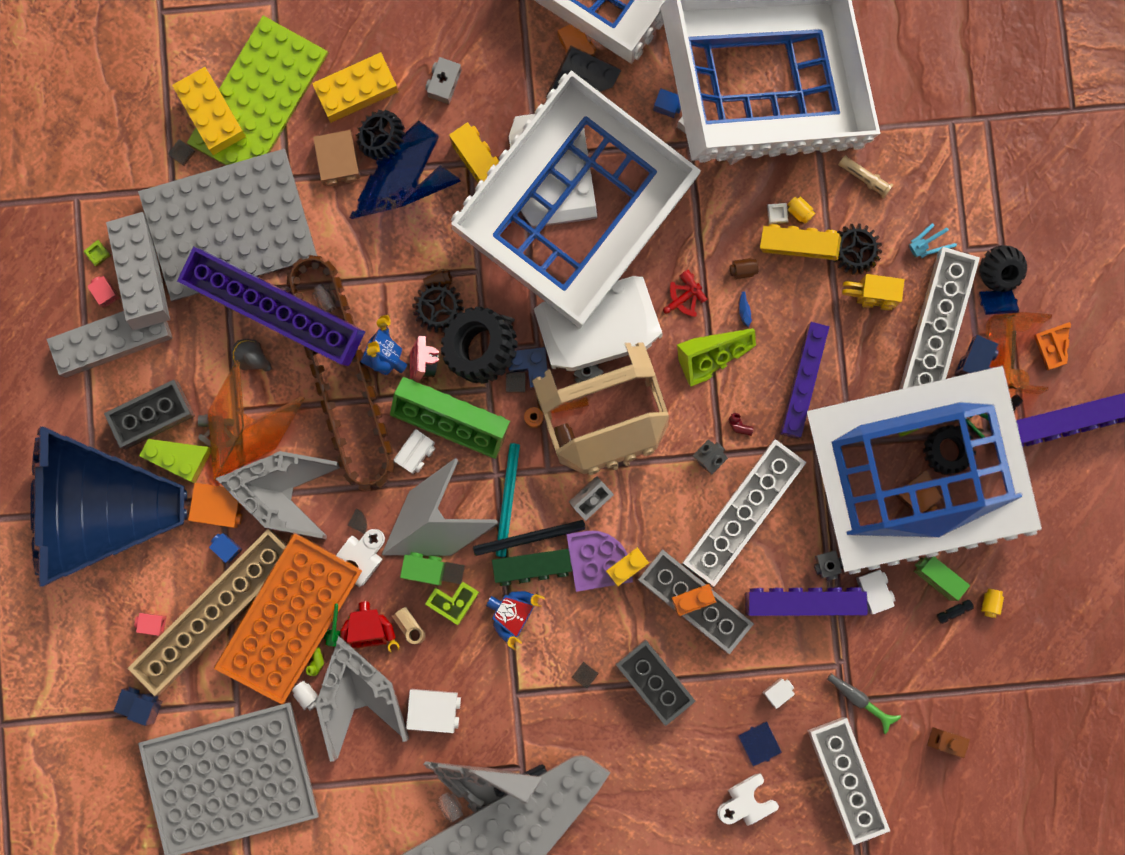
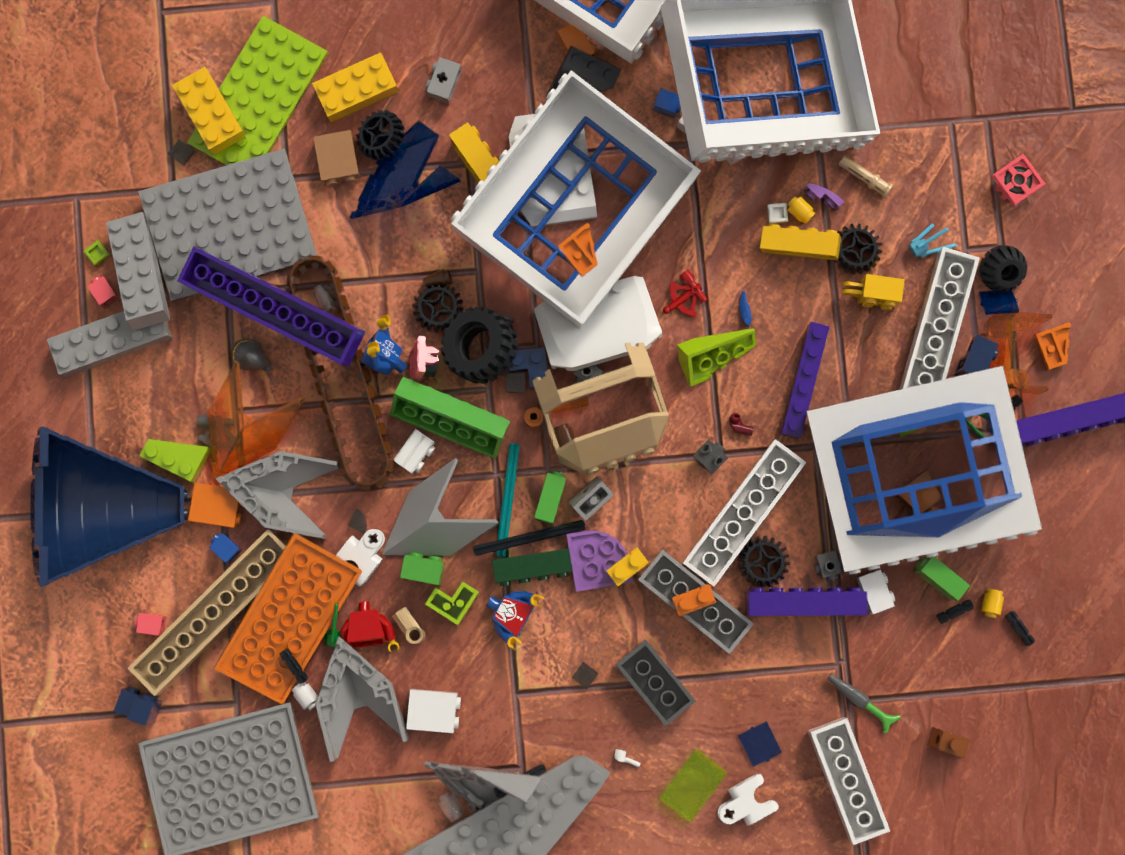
dark grey brick [104,380,195,450] -> none
lime arm [306,647,324,676] -> none
clear smoke tile [442,562,465,584] -> none
reddish brown brick [729,258,759,279] -> none
white brick [763,678,795,709] -> none
black tyre [923,425,976,475] -> none
none -> black axle [280,648,308,684]
none -> bright green brick [534,471,566,525]
none -> orange wing [558,222,598,277]
none -> white hand [614,749,640,768]
none -> clear neon green piece [659,748,728,822]
none -> black gear [737,536,790,588]
none -> medium lavender slope [804,183,844,211]
none -> coral piece [991,154,1045,207]
none -> black axle [1005,611,1035,646]

